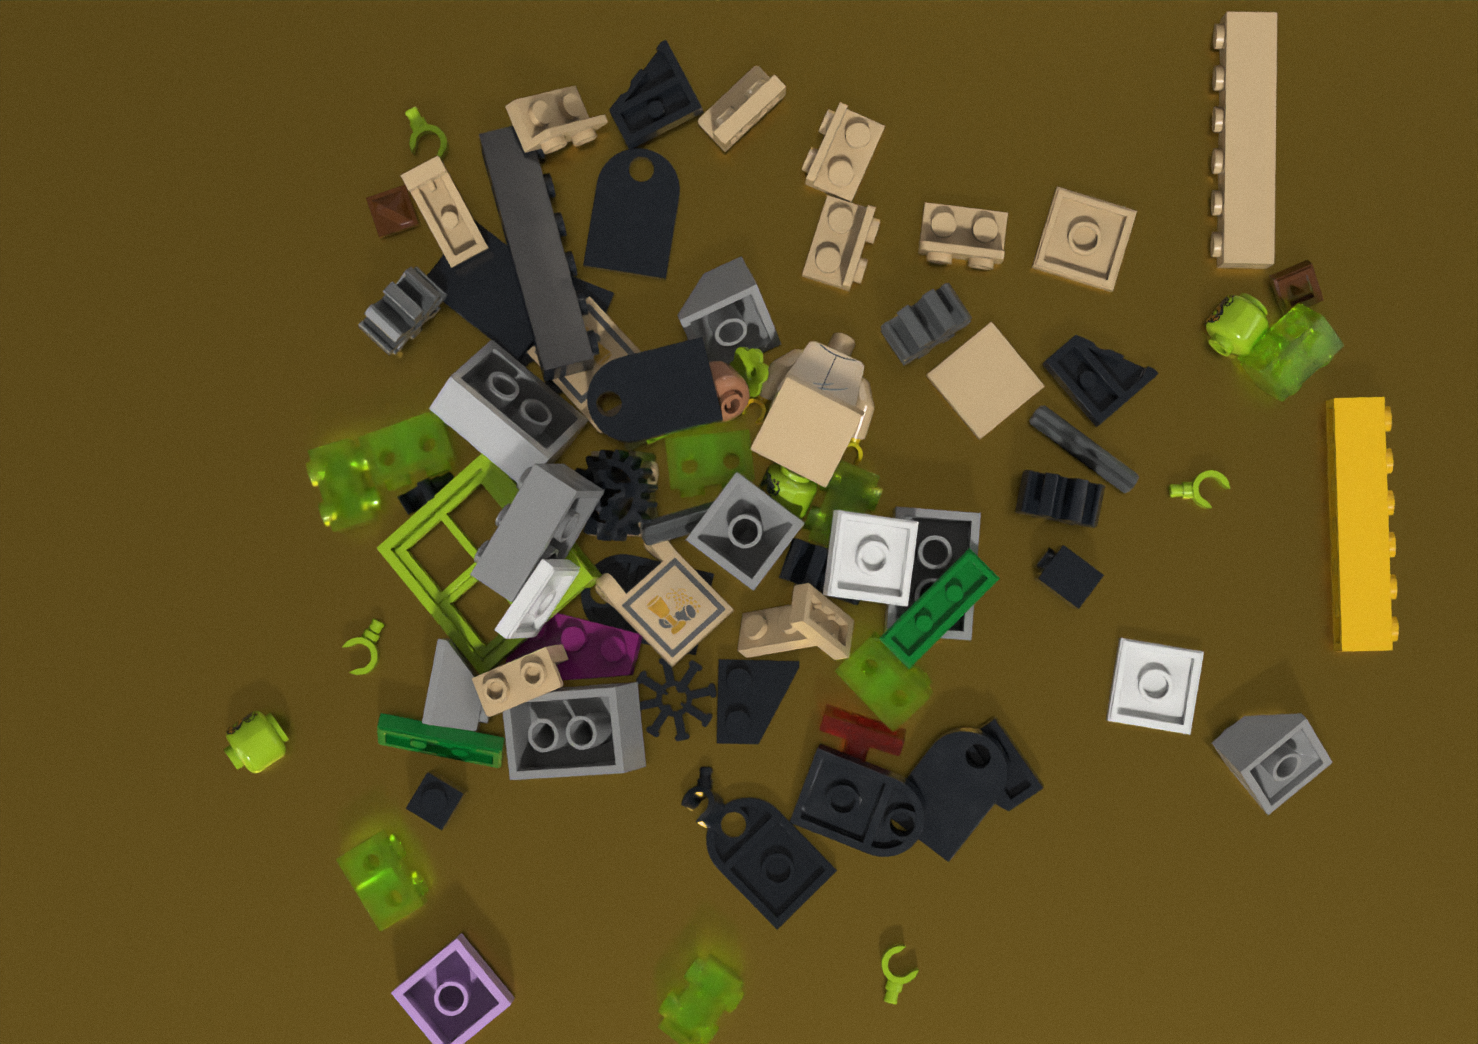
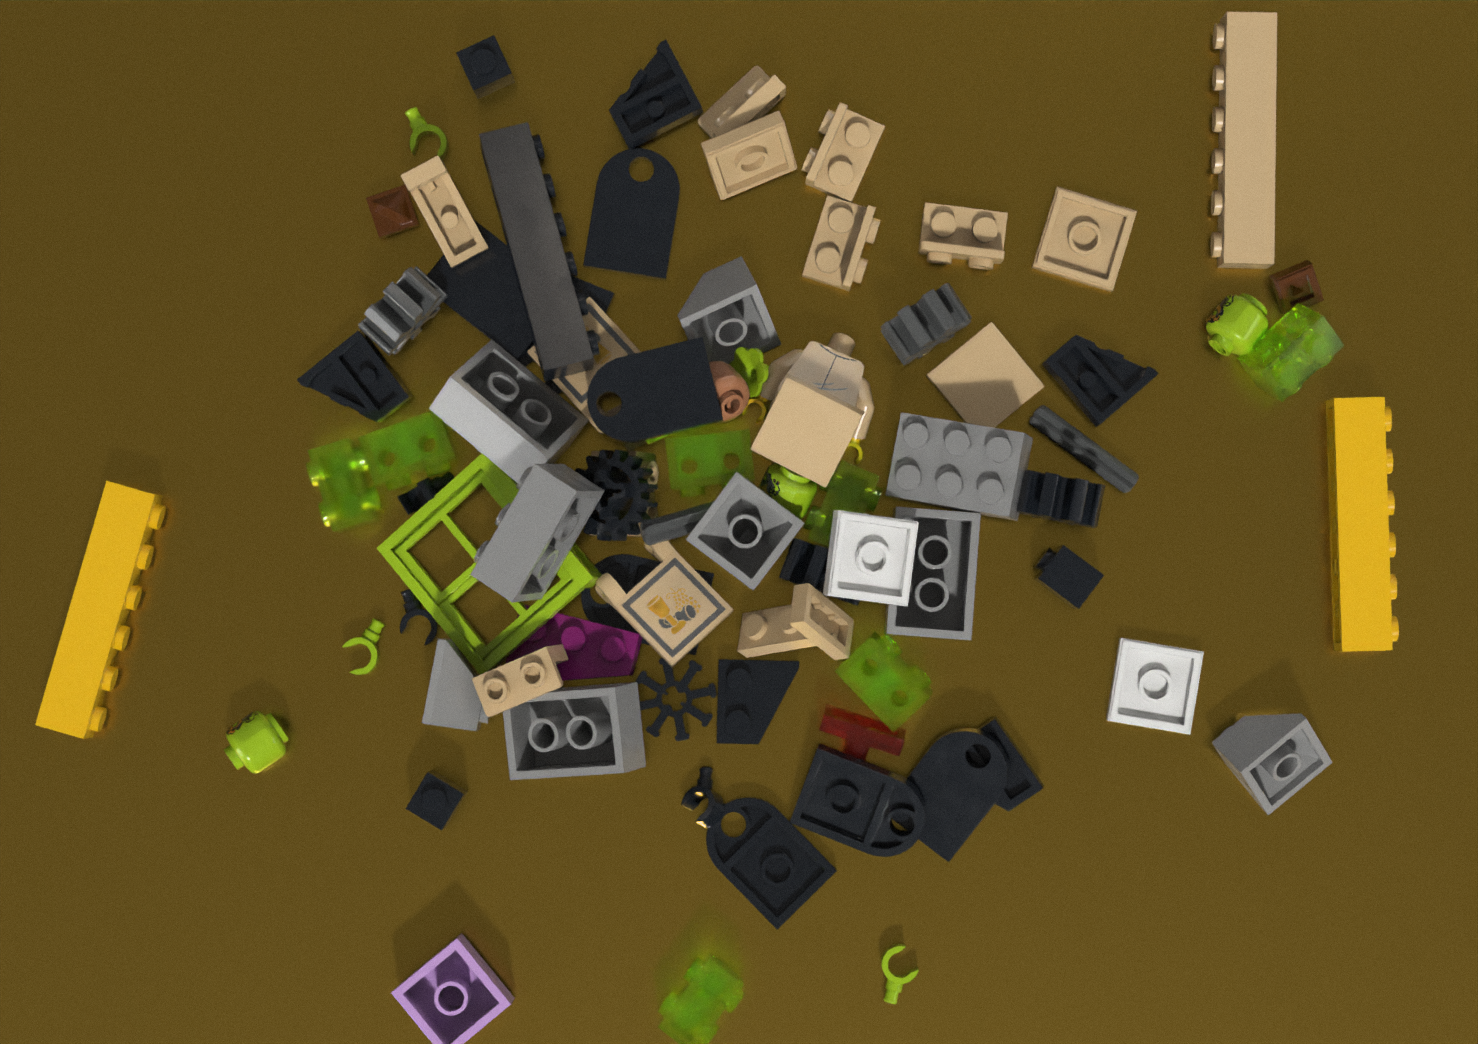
clear neon green brick [336,830,429,932] -> none
green tile [377,713,505,768] -> none
white tile [495,559,580,639] -> none
tan bracket [505,86,608,154] -> none
green tile [878,548,1000,669] -> none
lime piece [1169,470,1230,509] -> none
none -> yellow brick [35,481,166,739]
none -> black wing [297,330,413,422]
none -> black piece [400,589,440,646]
none -> black brick [456,35,515,99]
none -> tan tile [701,111,797,200]
none -> light grey brick [886,412,1033,521]

